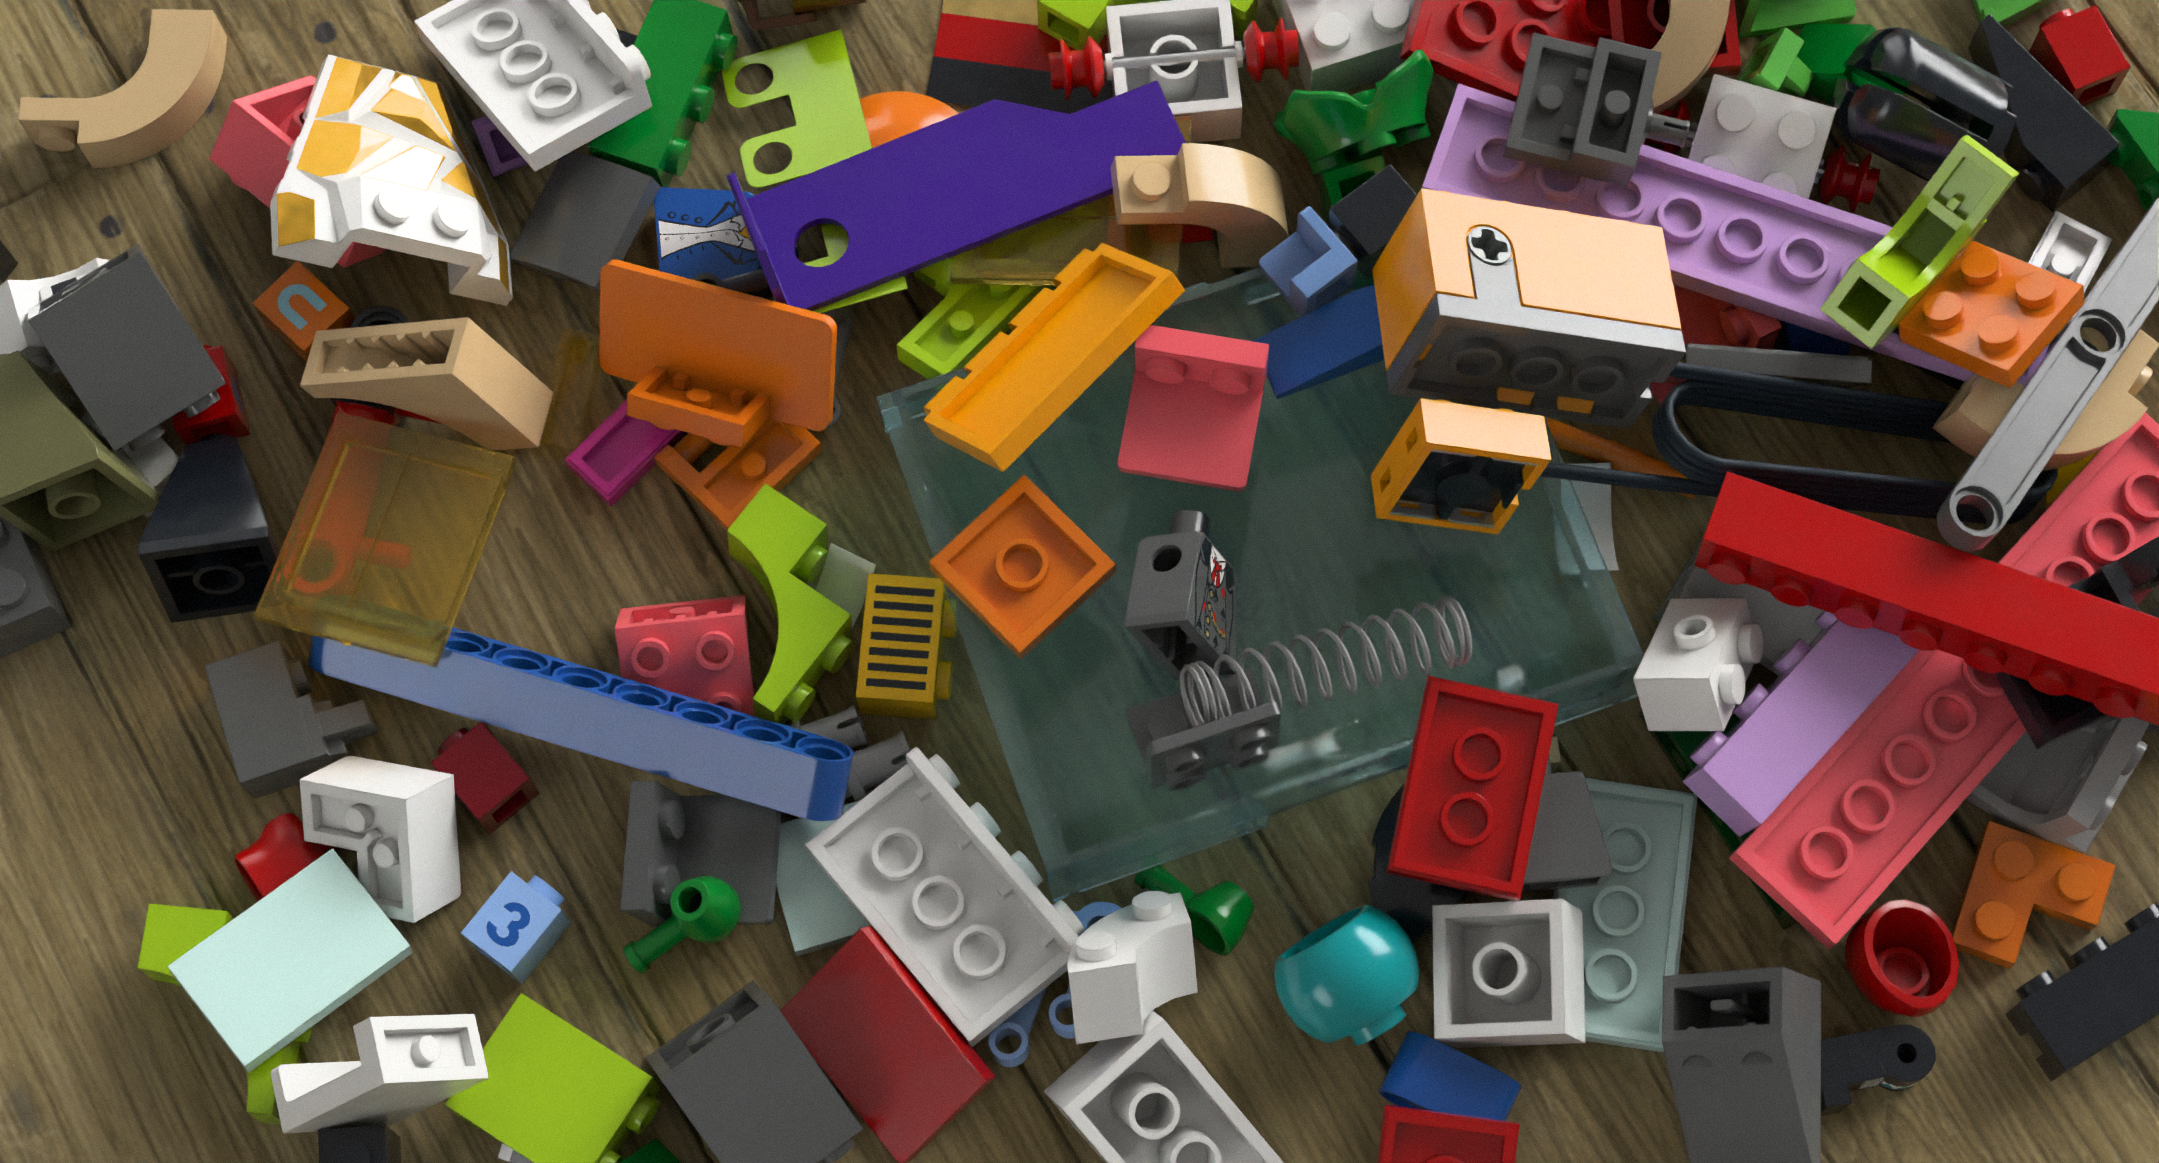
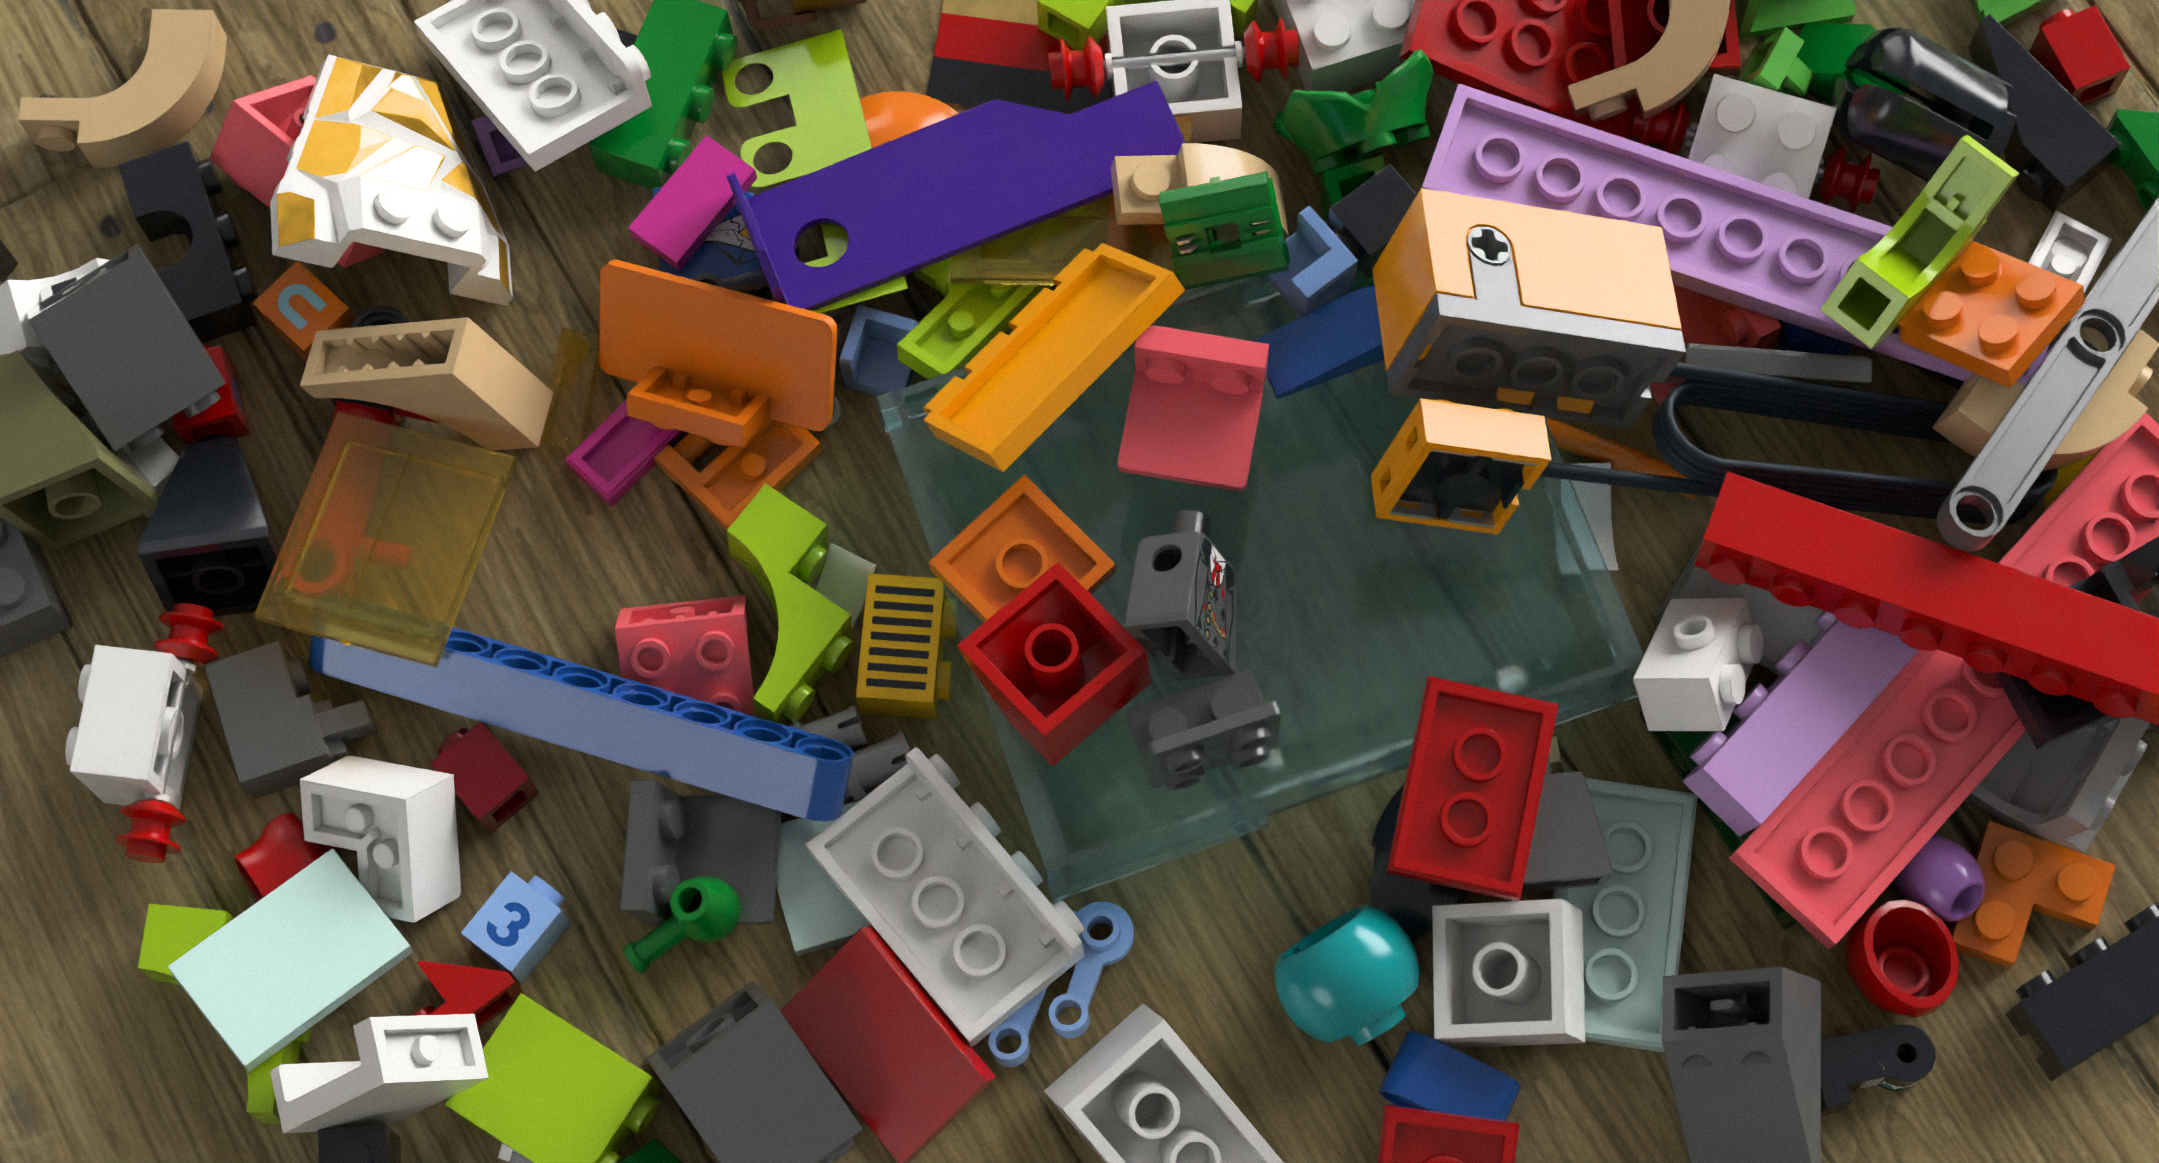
dark grey slope [510,151,661,293] -> none
white brick [1067,891,1198,1044] -> none
green bar [1134,857,1254,956] -> none
light grey piece [1180,595,1473,727] -> none
dark grey plate [1503,32,1690,187] -> none
none -> white brick [65,603,224,864]
none -> black arch [118,140,259,343]
none -> red slope [412,961,525,1030]
none -> dark pink tile [628,135,757,271]
none -> medium blue panel [839,304,918,404]
none -> red slope [957,562,1152,767]
none -> green piece [1158,171,1291,290]
none -> medium lavender animal [1893,833,1985,922]

